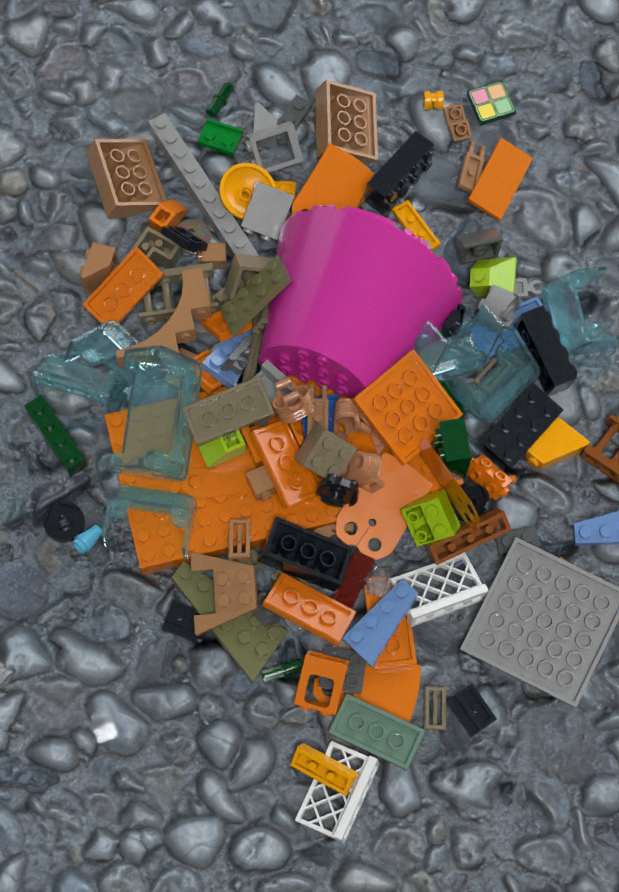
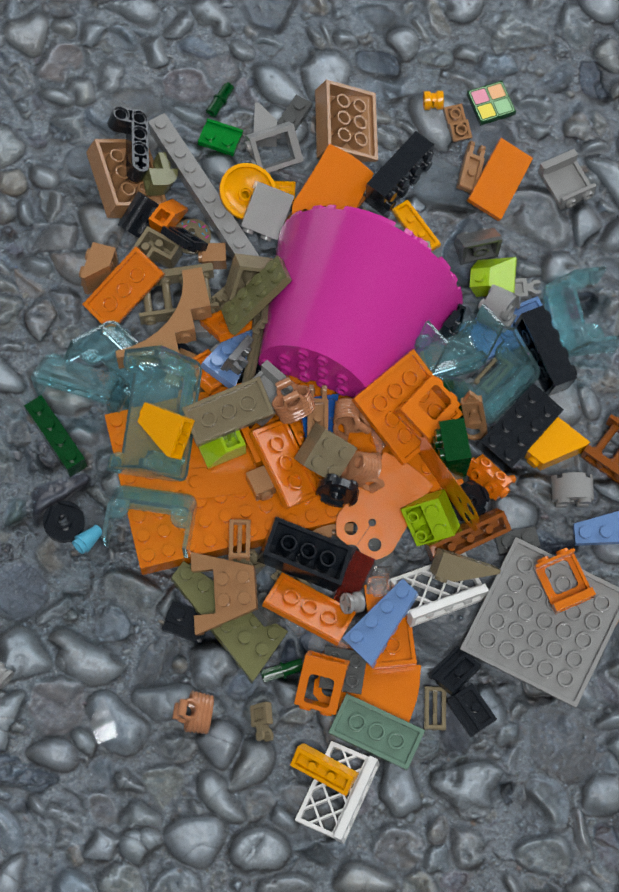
none -> black beam [107,106,149,183]
none -> black plate [118,191,159,238]
none -> light orange slope [137,402,195,460]
none -> olive brick [143,152,178,196]
none -> nougat piece [172,690,214,734]
none -> dark tan plate [250,702,274,742]
none -> light grey wheel [340,591,365,614]
none -> orange window [393,375,461,441]
none -> dark tan slope [429,548,501,583]
none -> black plate [429,646,481,696]
none -> medium nougat plate [461,390,488,440]
none -> orange window [534,548,596,615]
none -> light grey panel [538,148,597,210]
none -> light grey brick [551,472,594,508]

